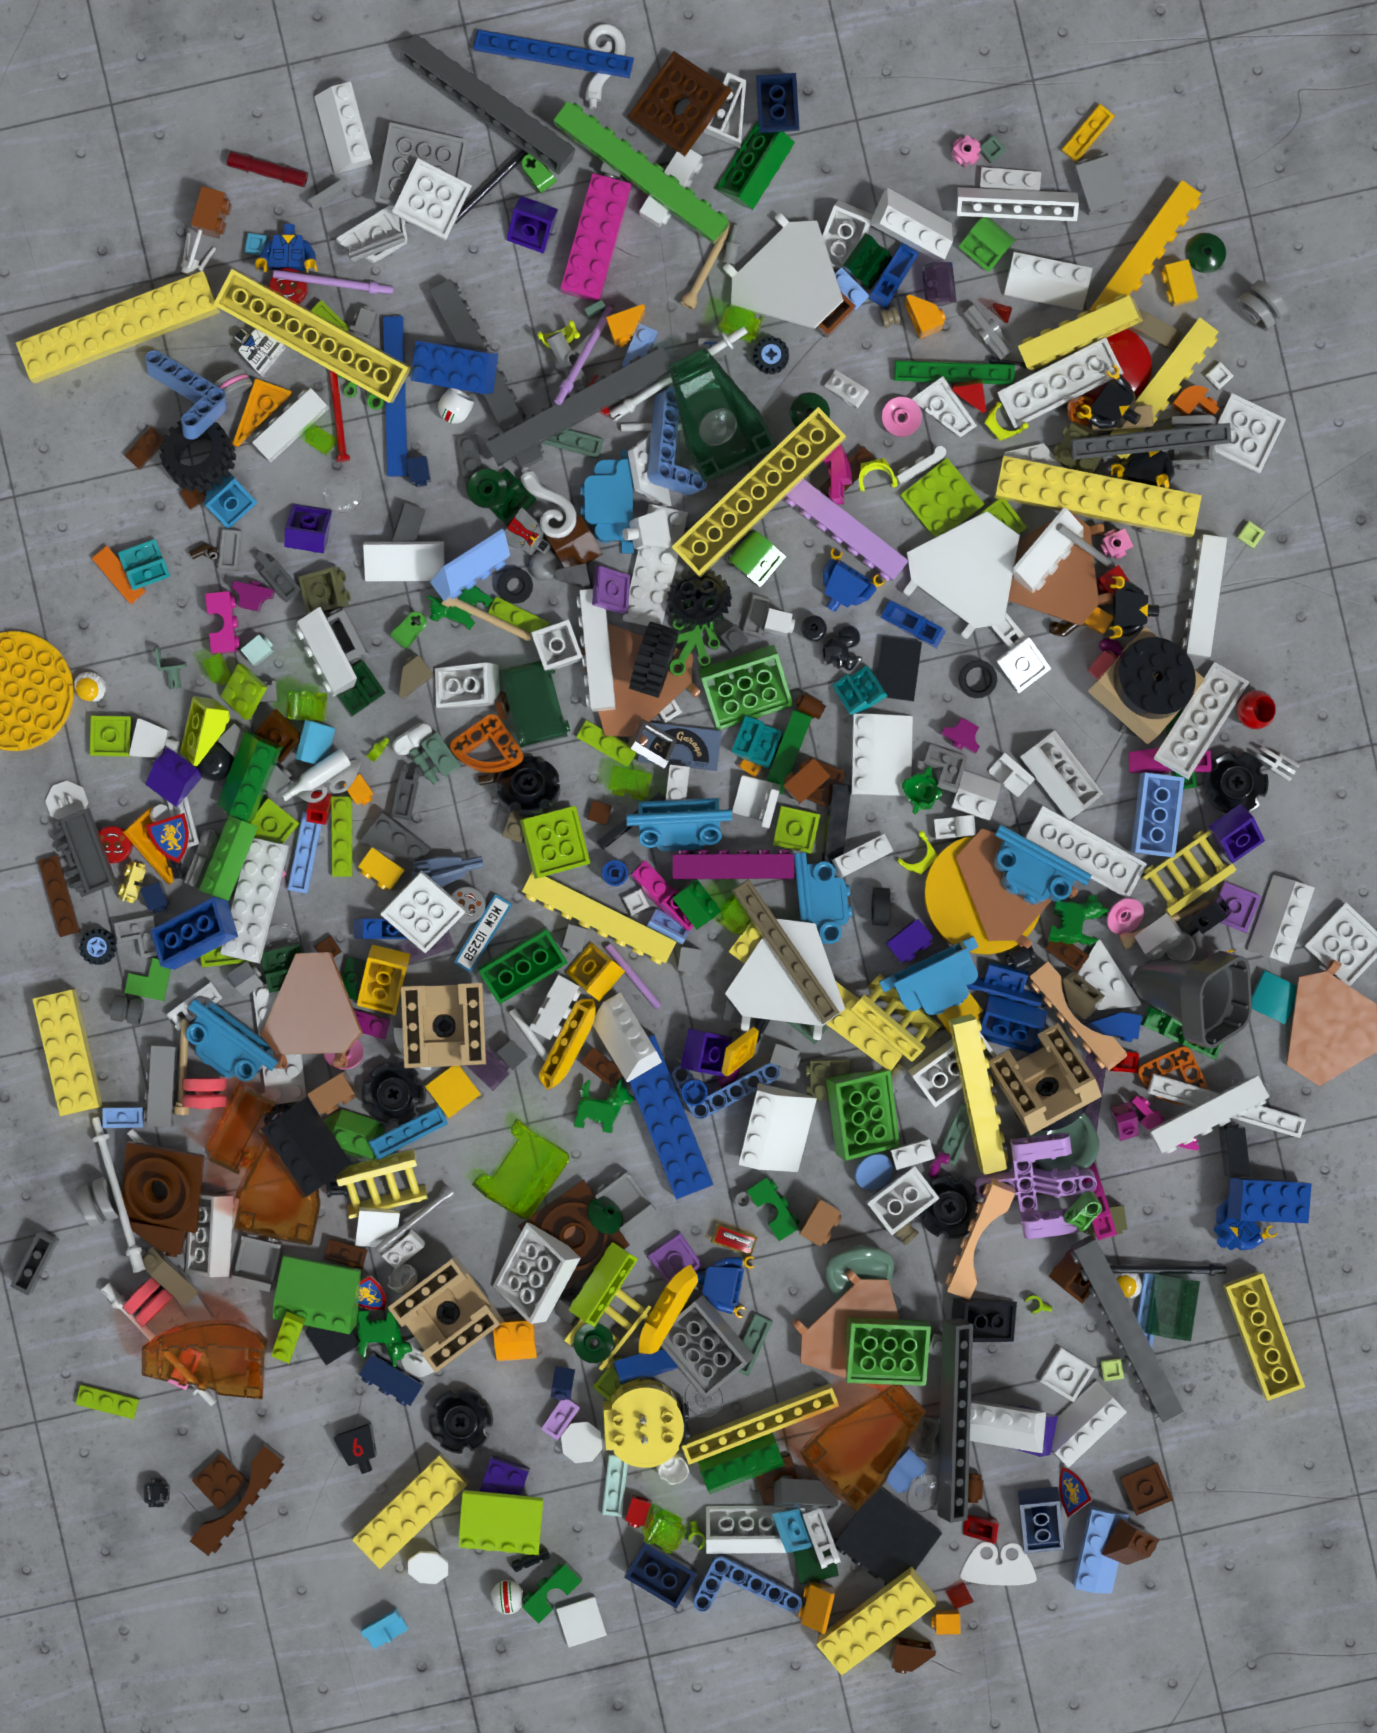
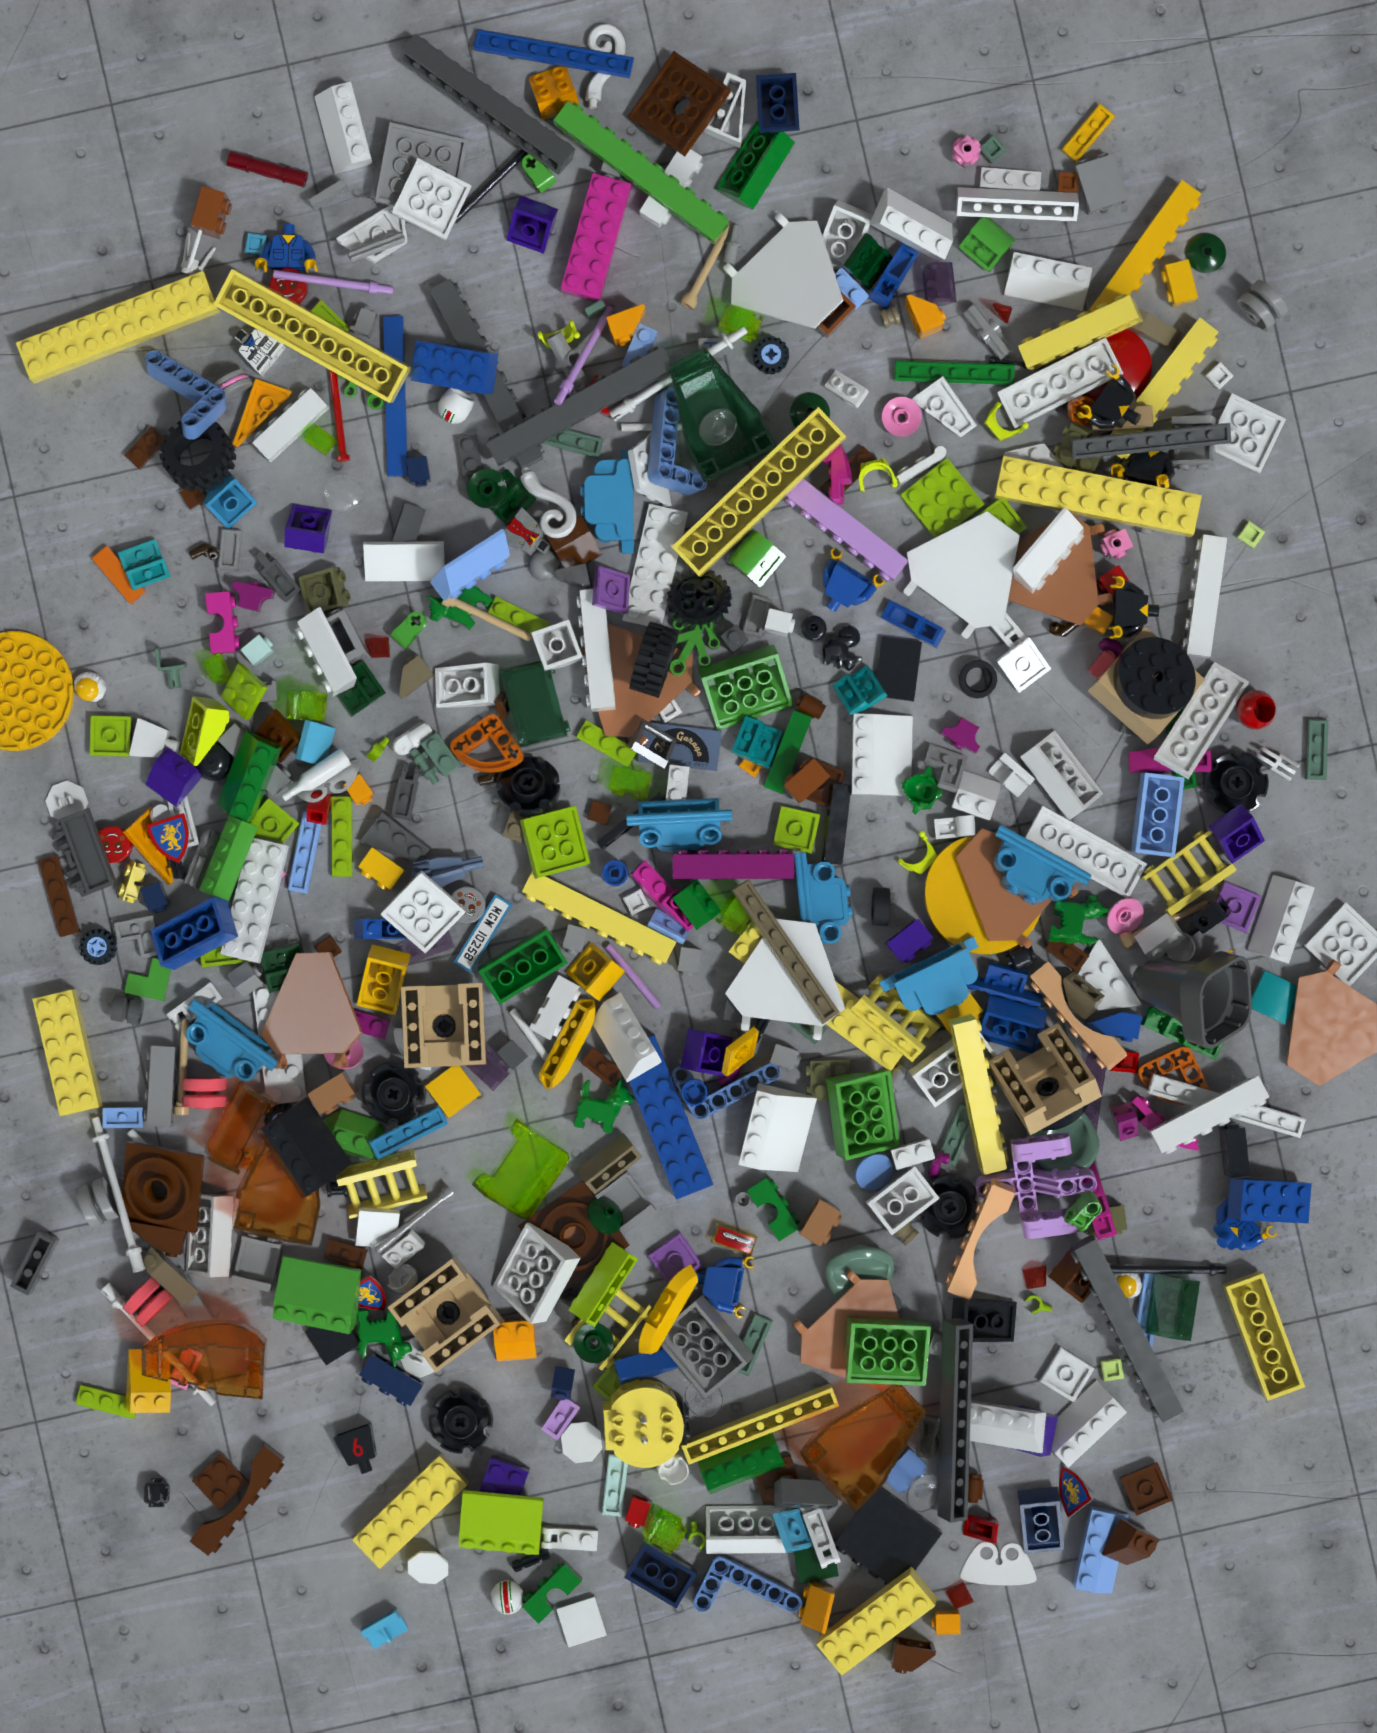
lime plate [271,1312,306,1364] -> none
dark green plate [342,957,367,1001] -> none
black tyre [497,568,533,604] -> none
white torso [622,509,672,551] -> none
white bracket [732,775,781,828] -> none
white plate [832,834,893,878] -> none
red slope [952,379,986,413] -> none
light grey bar [1056,523,1116,569] -> none
orange brick [1171,385,1220,416] -> none
none -> yellow slope [125,1349,171,1413]
none -> clear red slope [365,637,390,658]
none -> light orange bracket [529,66,579,120]
none -> white plate [541,1527,598,1551]
none -> dark tan brick [576,1133,642,1194]
none -> clear red slope [1023,1264,1047,1289]
none -> dark orange plate [1057,172,1079,194]
none -> sand green tile [1305,719,1328,780]

